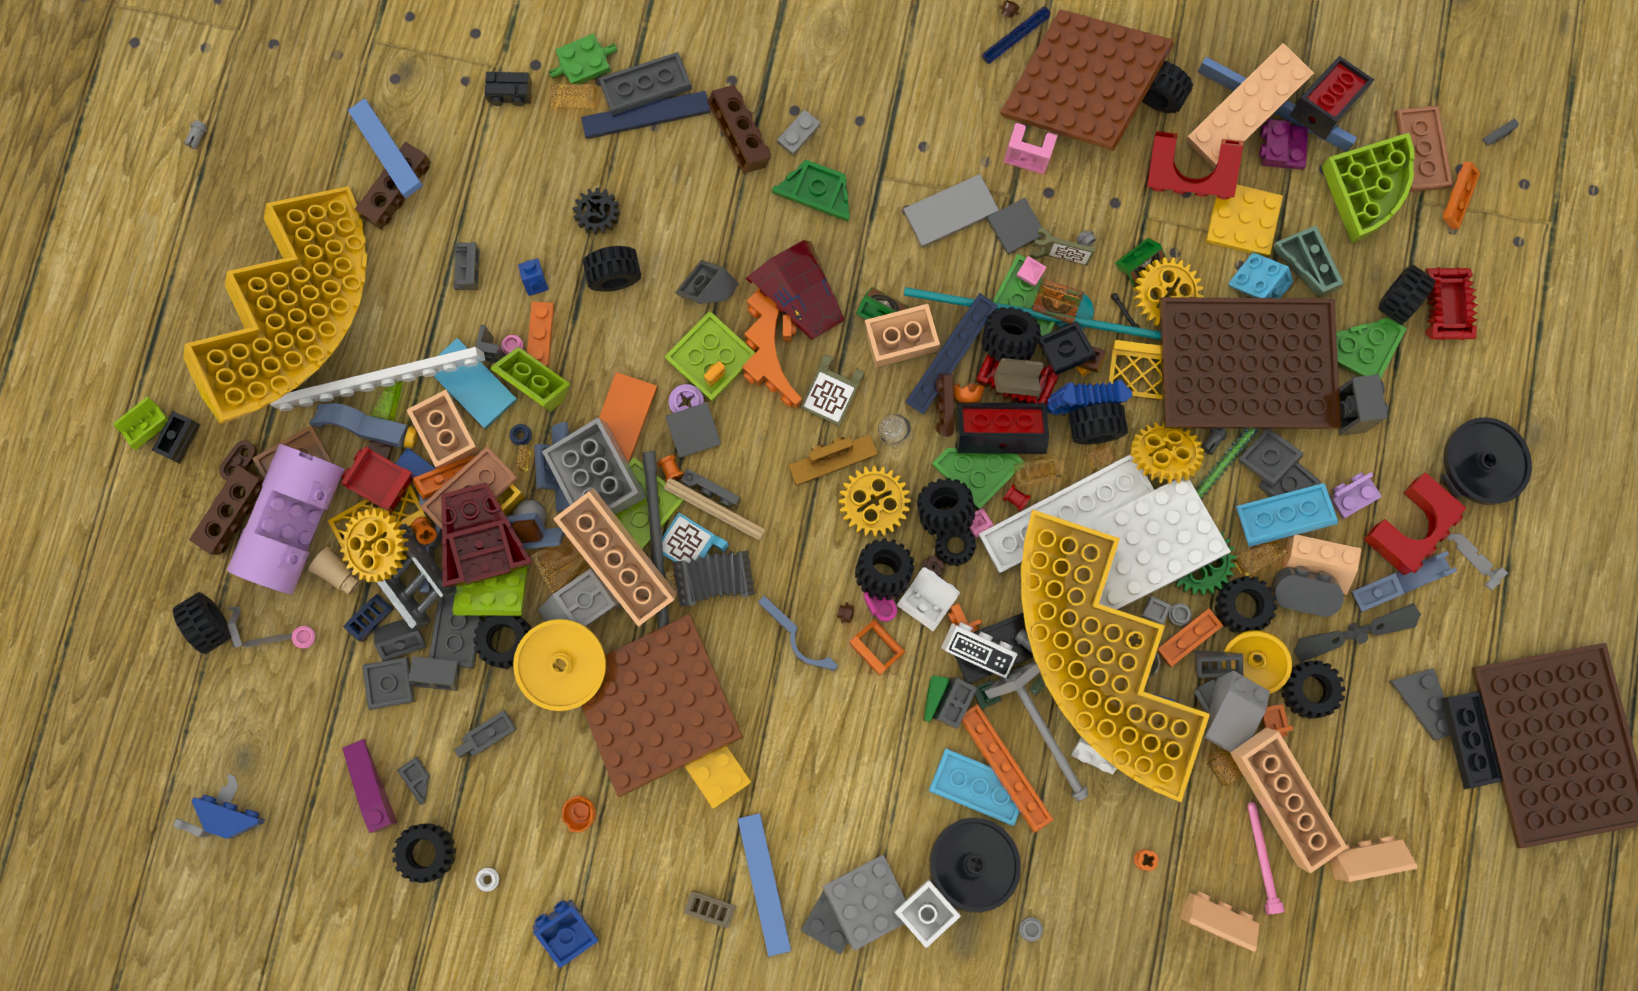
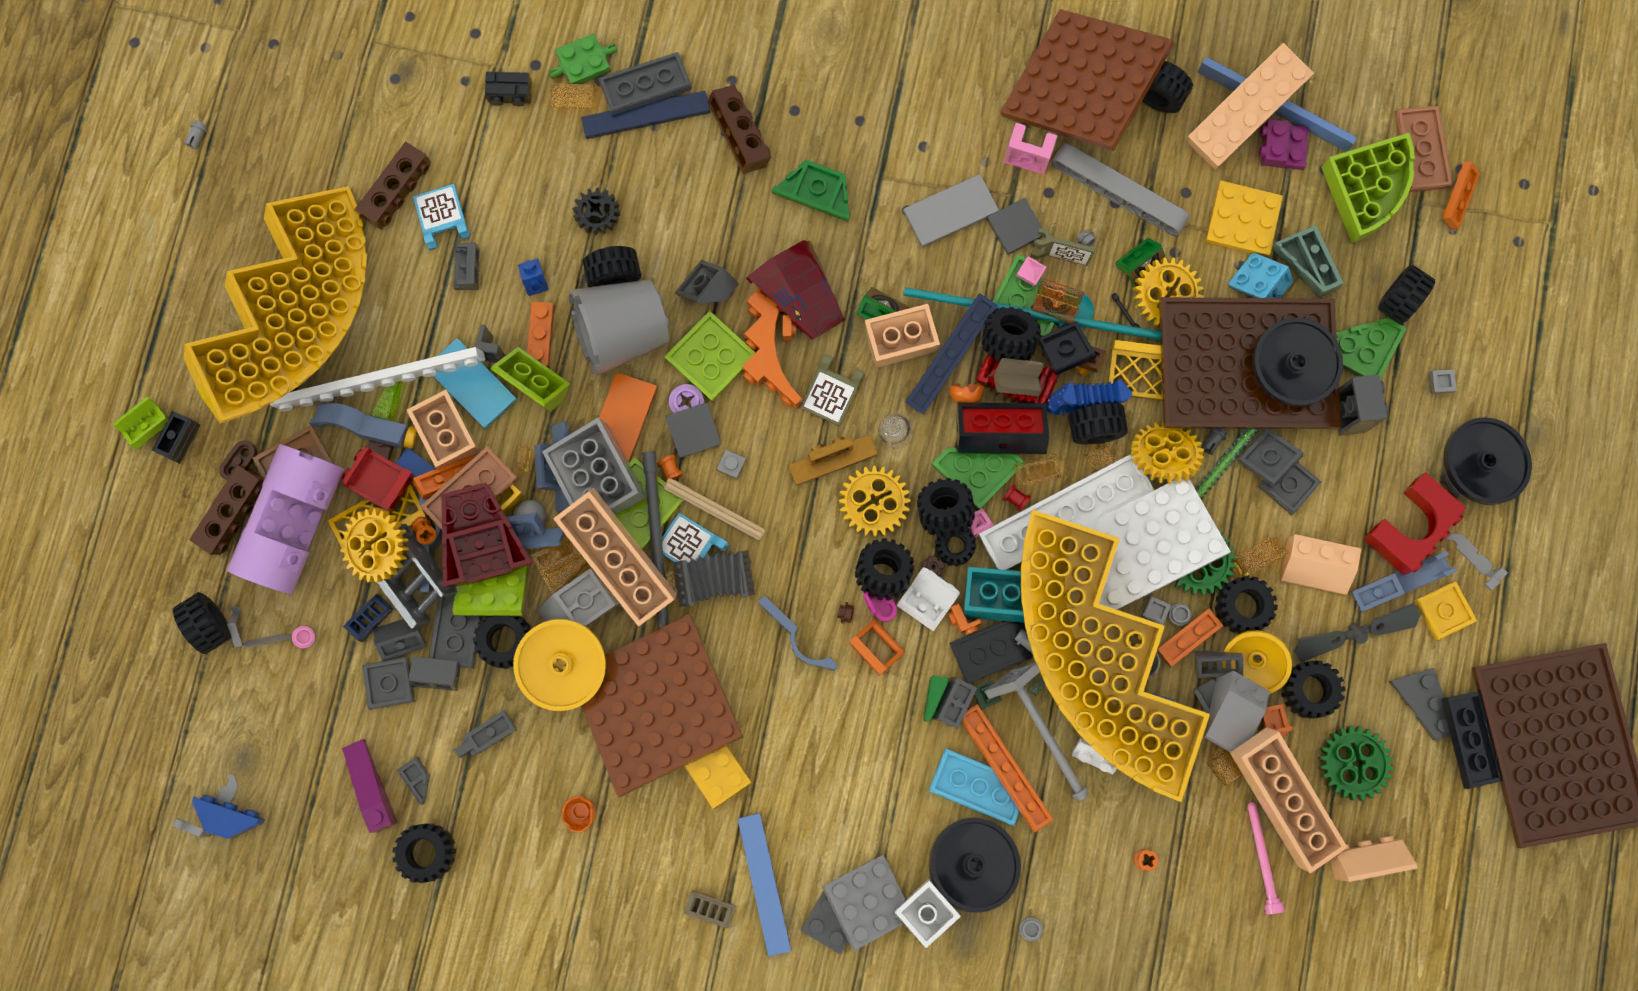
tan plant [308,547,362,595] -> none
medium blue tile [348,98,423,198] -> none
white plate [476,868,499,892] -> none
bright pink plate [501,335,524,355] -> none
dark blue plate [509,424,532,446] -> none
reddish brown tile [512,519,543,543] -> none
blue plate [533,899,598,968] -> none
dark grey hinge [681,469,741,507] -> none
light orange tile [704,361,726,386] -> none
light grey plate [777,109,821,156] -> none
reddish brown plate [935,372,954,437] -> none
brick [941,622,1017,678] -> none
clear blue axle [982,6,1051,64] -> none
reddish brown plate [1000,0,1020,18] -> none
red arch [1147,131,1244,199] -> none
light nougat slope [1179,891,1259,952] -> none
medium azure tile [1236,483,1338,547] -> none
dark grey brick [1272,566,1344,617] -> none
brick [1289,56,1375,140] -> none
lavender bracket [1329,472,1382,519] -> none
red piece [1425,267,1478,341] -> none
dark grey tile [1482,119,1519,145] -> none
none -> flag [413,184,470,250]
none -> light grey cone [568,280,669,376]
none -> light grey plate [717,450,746,479]
none -> teal brick [964,567,1025,623]
none -> light grey beam [1051,143,1190,236]
none -> black dish [1252,318,1343,407]
none -> green gear [1317,726,1394,801]
none -> yellow tile [1414,581,1477,641]
none -> light grey plate [1429,370,1457,394]

